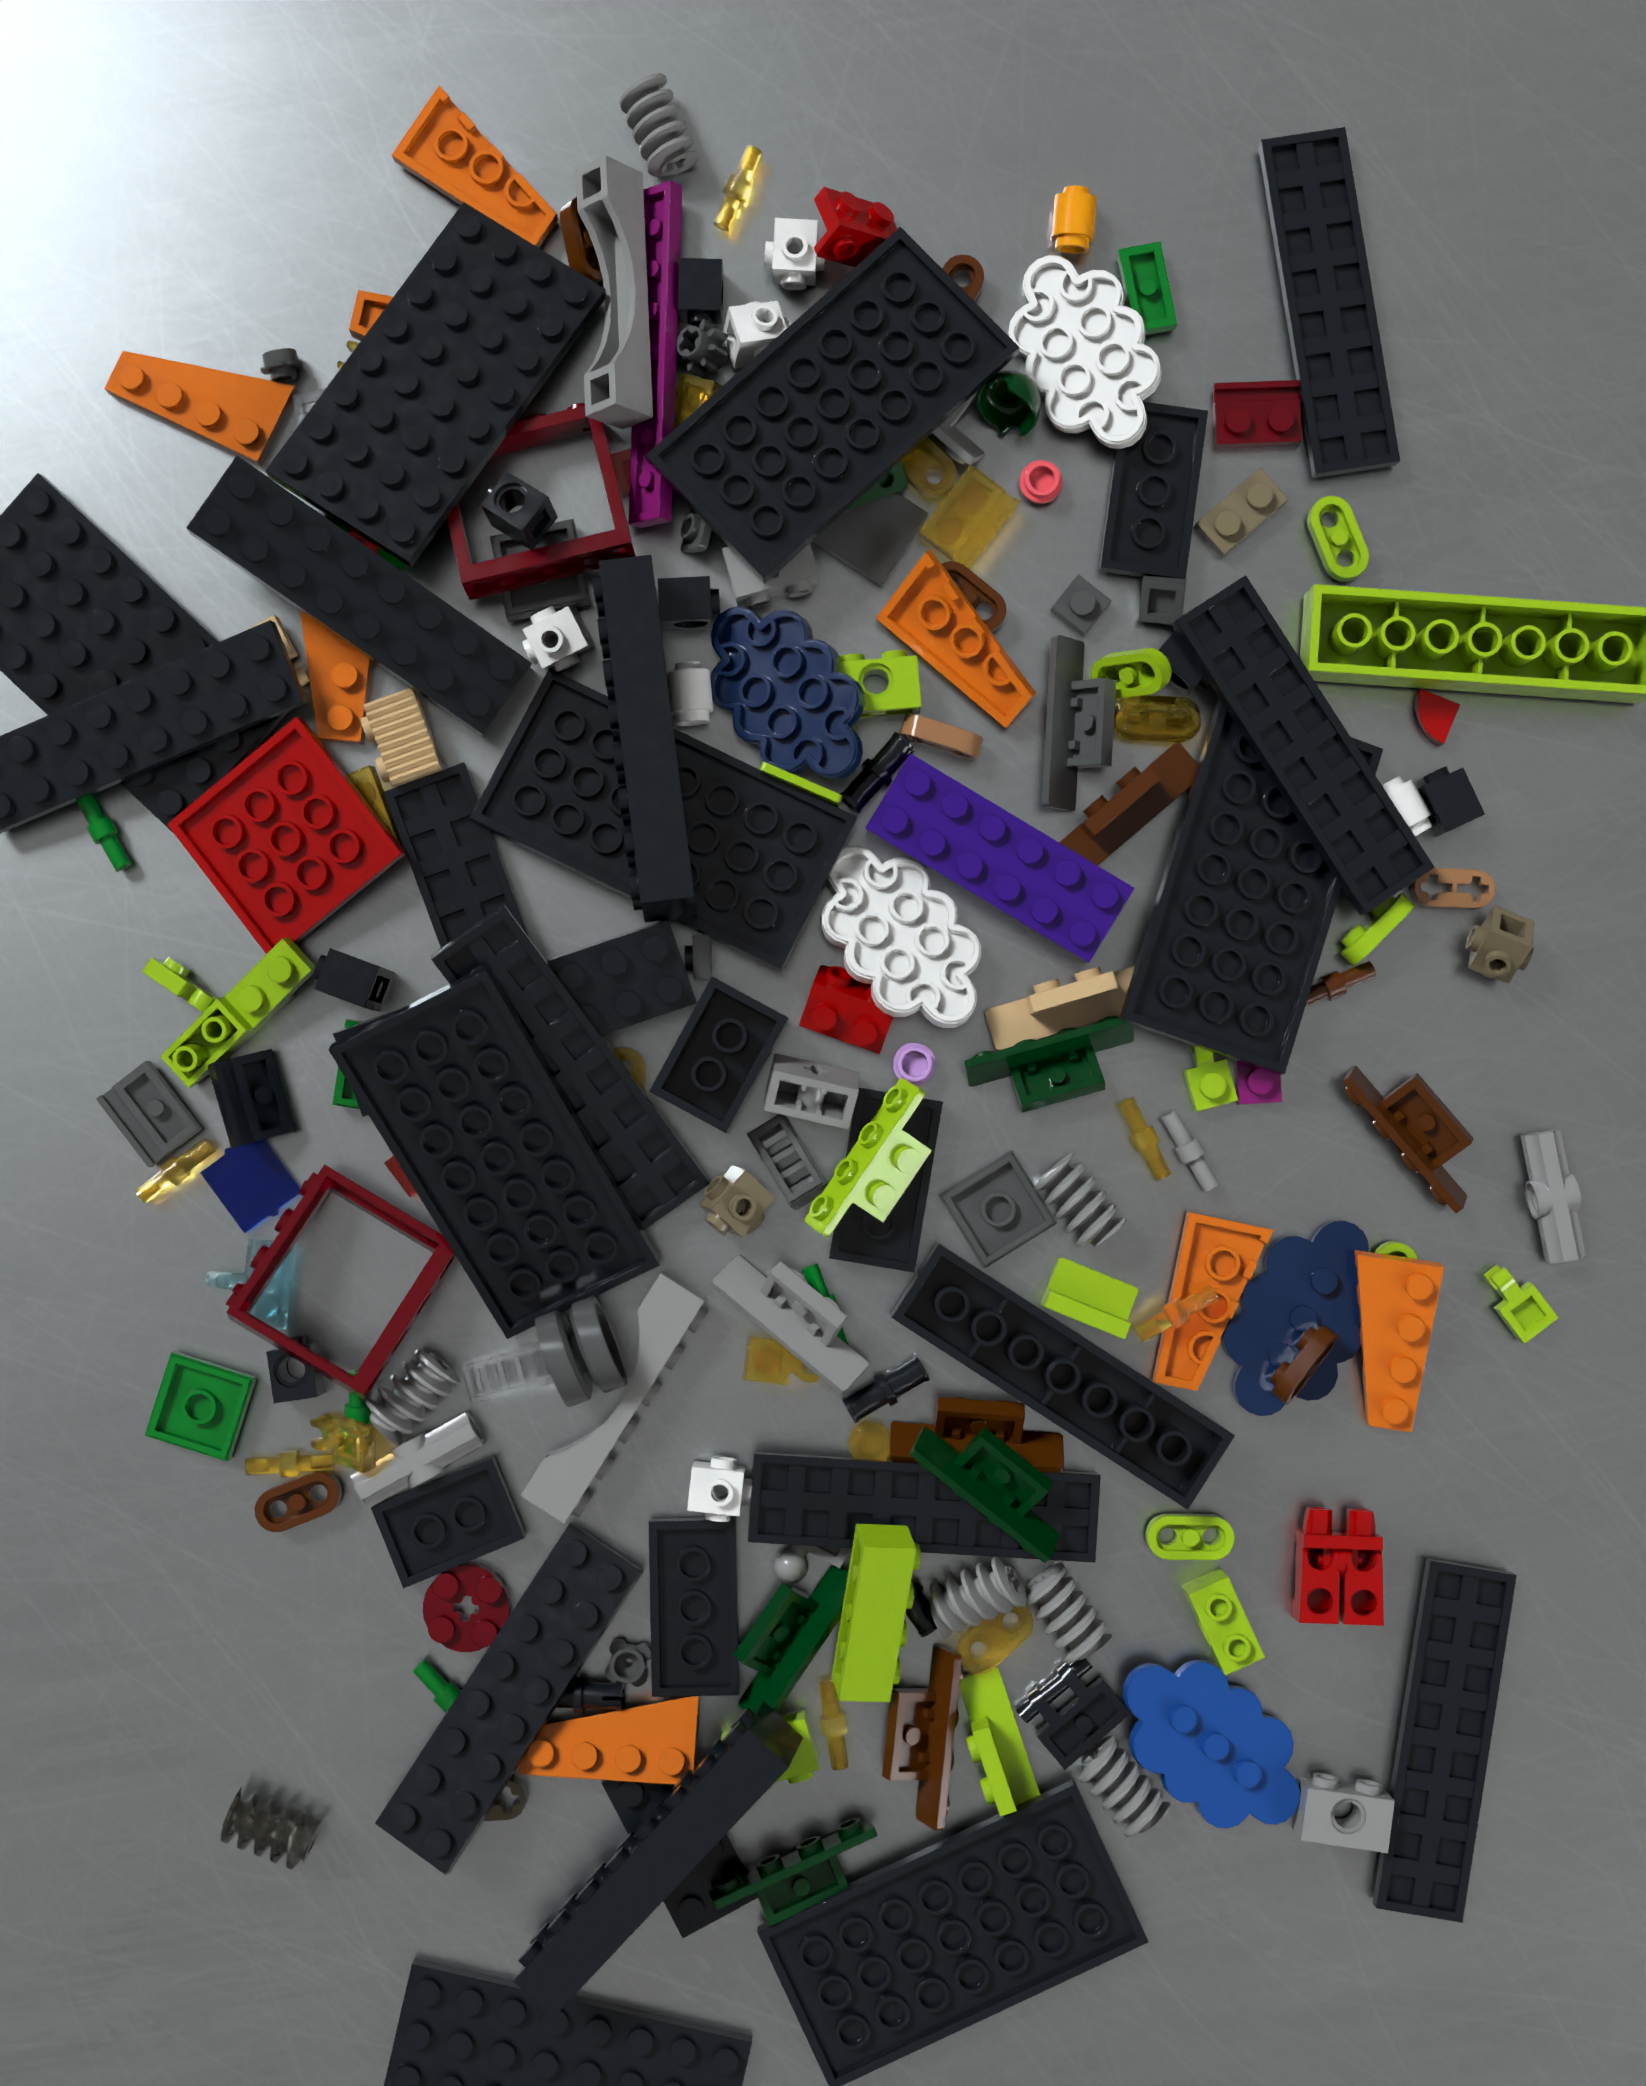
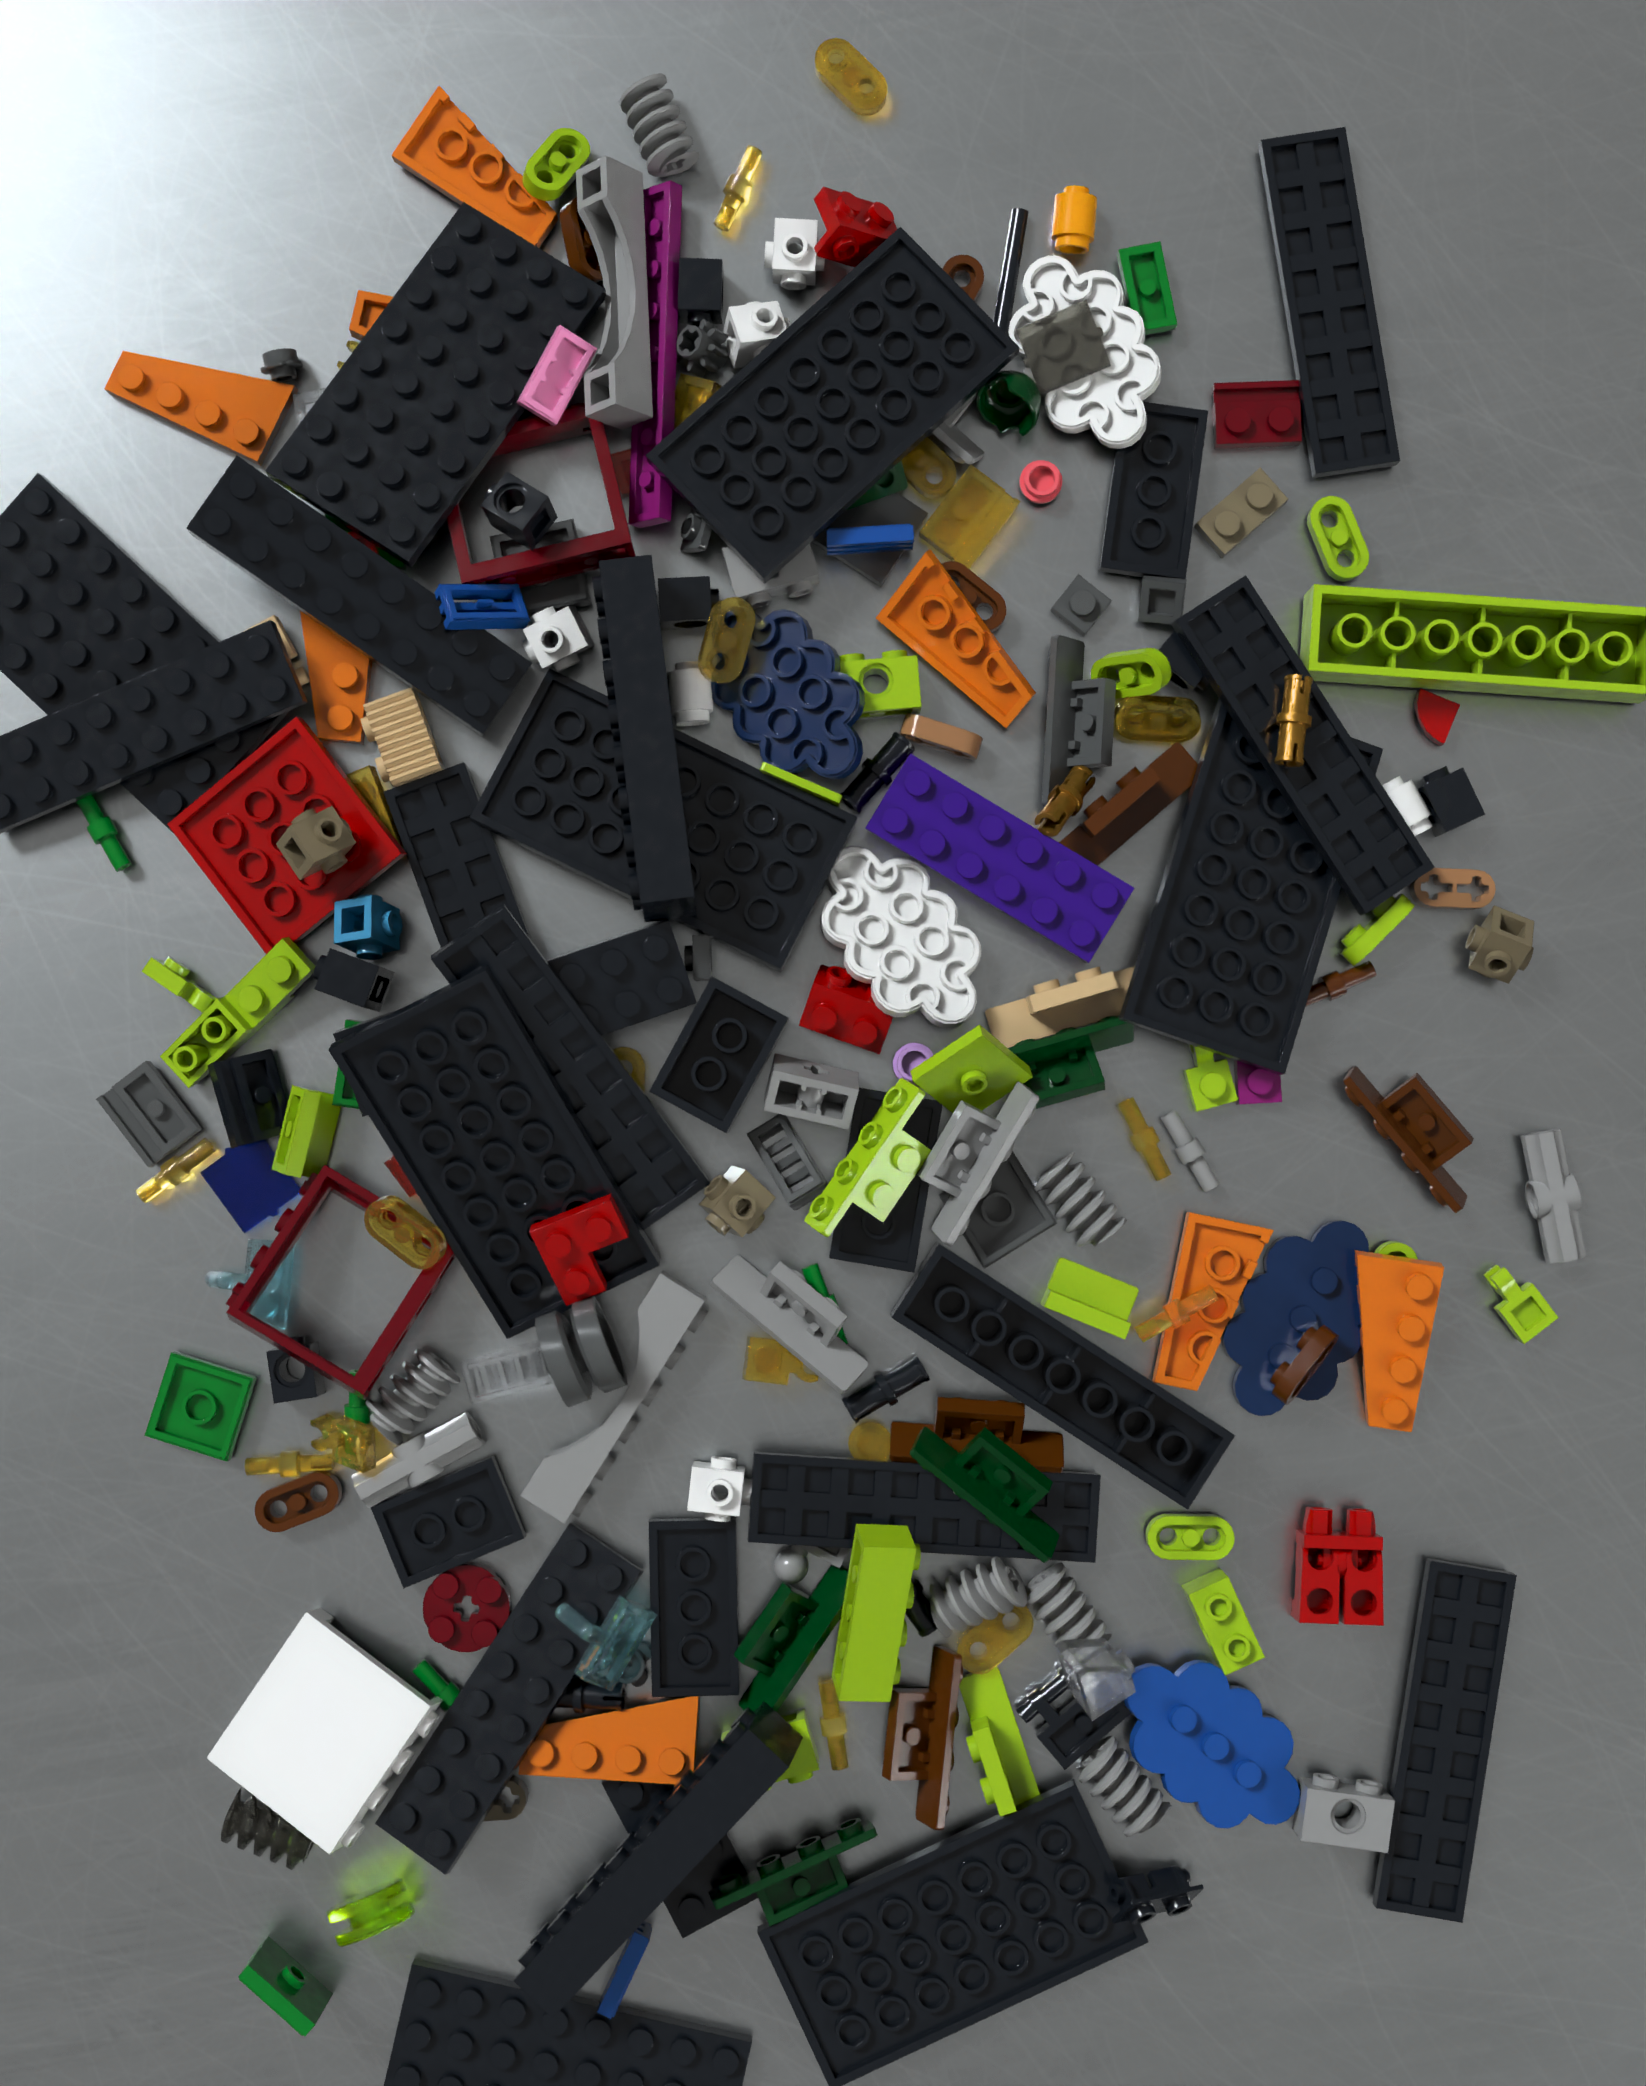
none -> white panel [207,1608,443,1855]
none -> green plate [238,1936,333,2036]
none -> lime panel [272,1085,341,1178]
none -> dark tan brick [276,806,356,880]
none -> clear neon green head [327,1878,415,1947]
none -> dark azure brick [334,894,403,960]
none -> clear yellow plate [364,1195,447,1269]
none -> blue tile [434,584,530,630]
none -> bright pink plate [516,325,597,426]
none -> lime plate [522,128,590,201]
none -> red plate [529,1193,629,1306]
none -> clear light blue plate [555,1595,657,1691]
none -> blue tile [597,1921,652,2019]
none -> clear yellow plate [698,597,756,683]
none -> clear yellow plate [815,38,887,116]
none -> blue tile [826,524,914,555]
none -> lime plate [910,1024,1033,1113]
none -> light grey bracket [917,1082,1039,1246]
none -> black bar [994,208,1029,335]
none -> clear smoke piece [1016,300,1111,395]
none -> pearl gold pin [1035,765,1096,837]
none -> clear slope [1055,1638,1136,1721]
none -> black hinge [1109,1865,1204,1925]
none -> pearl gold pin [1275,674,1313,767]

